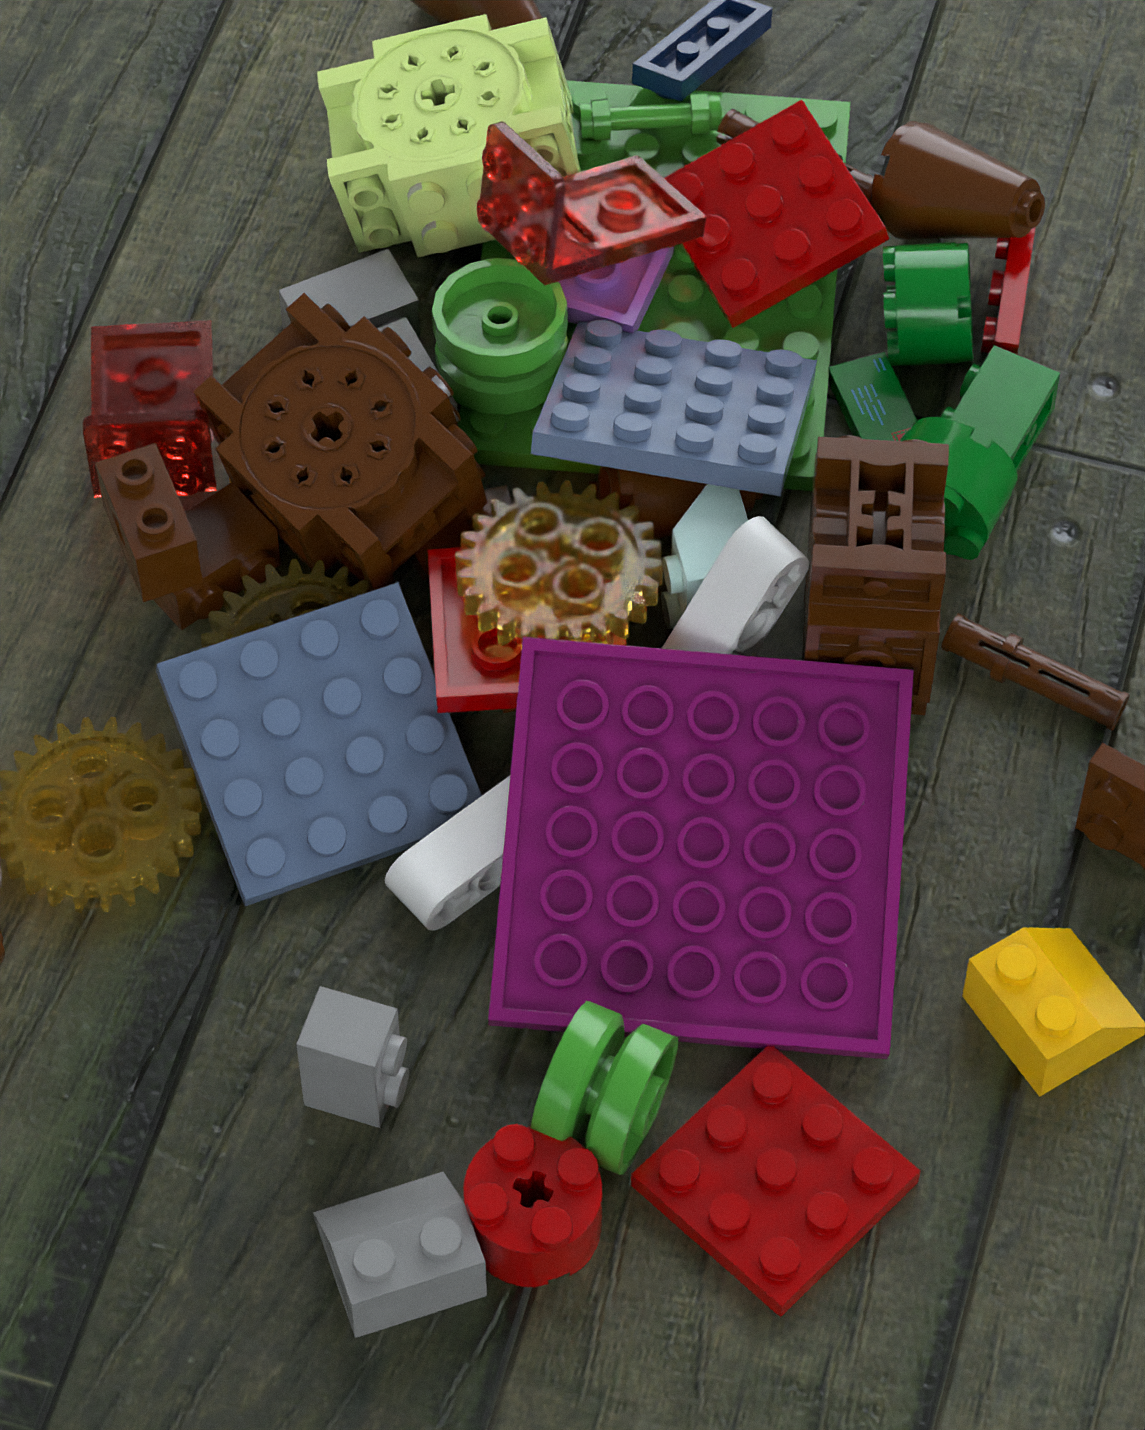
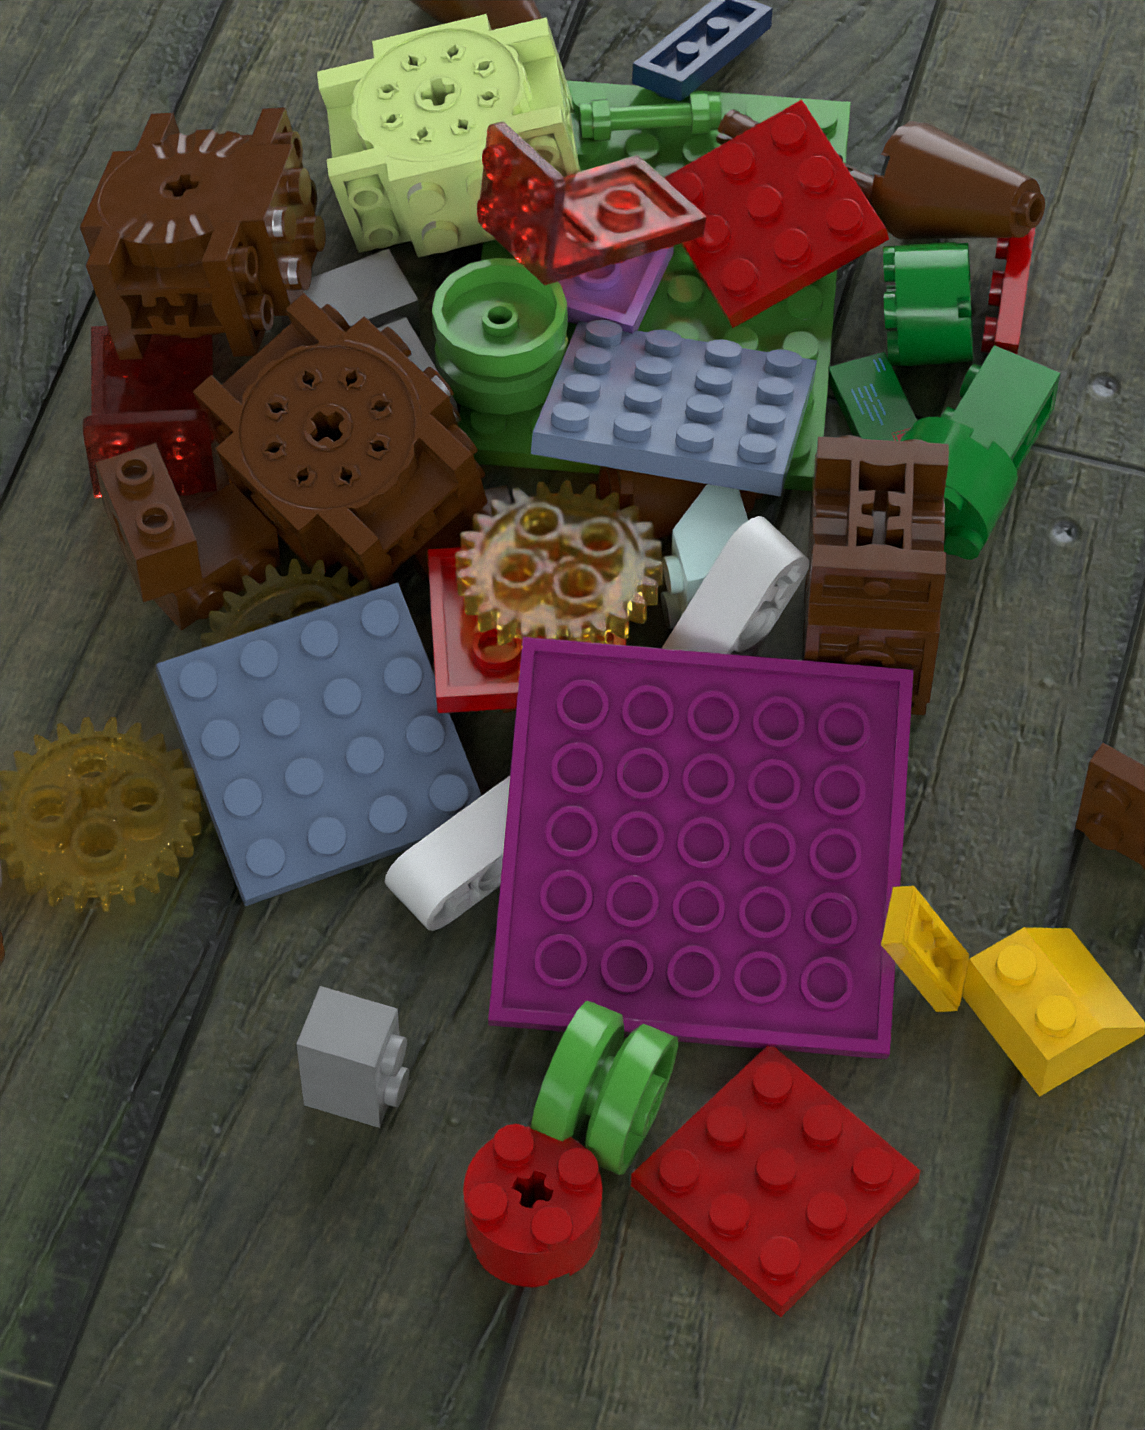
light grey slope [313,1172,487,1338] -> none
reddish brown pin [941,613,1130,731] -> none
none -> reddish brown piece [80,108,326,360]
none -> yellow plate [881,885,970,1012]

